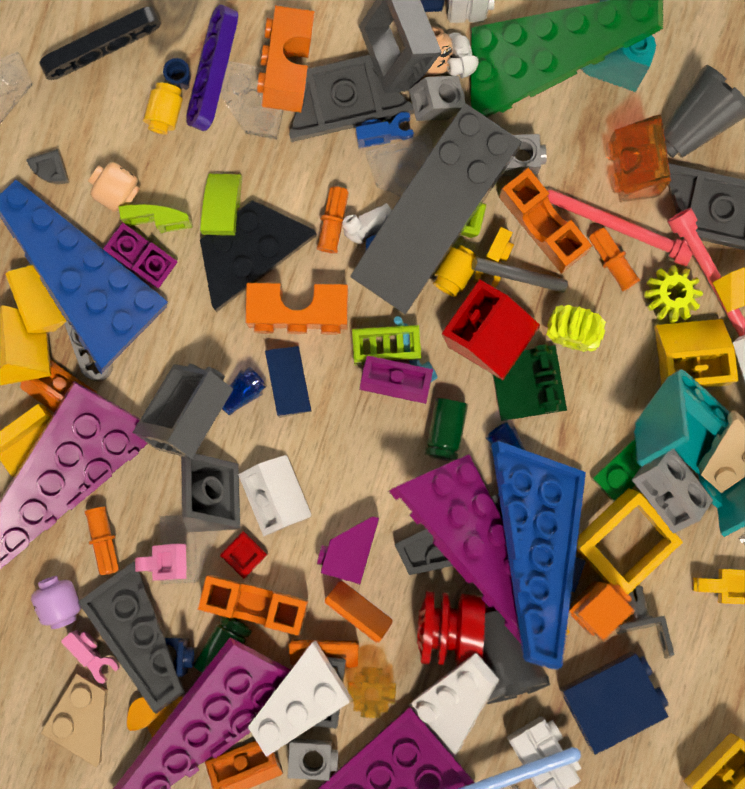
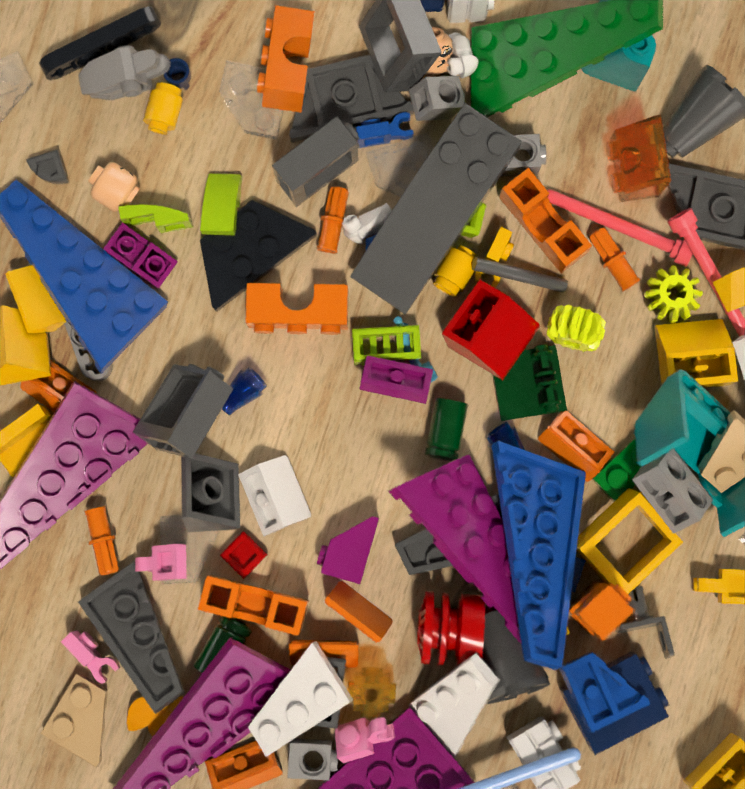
lavender head [31,576,81,629] -> none
dark blue bracket [165,638,194,676] -> none
dark purple beam [186,4,239,131] -> none
dark blue slope [265,346,312,418] -> none
none -> light grey hinge [78,46,171,100]
none -> dark grey window [272,117,360,207]
none -> bright pink plate [335,717,395,763]
none -> orange slope [538,411,615,482]
none -> blue wing [559,652,650,733]

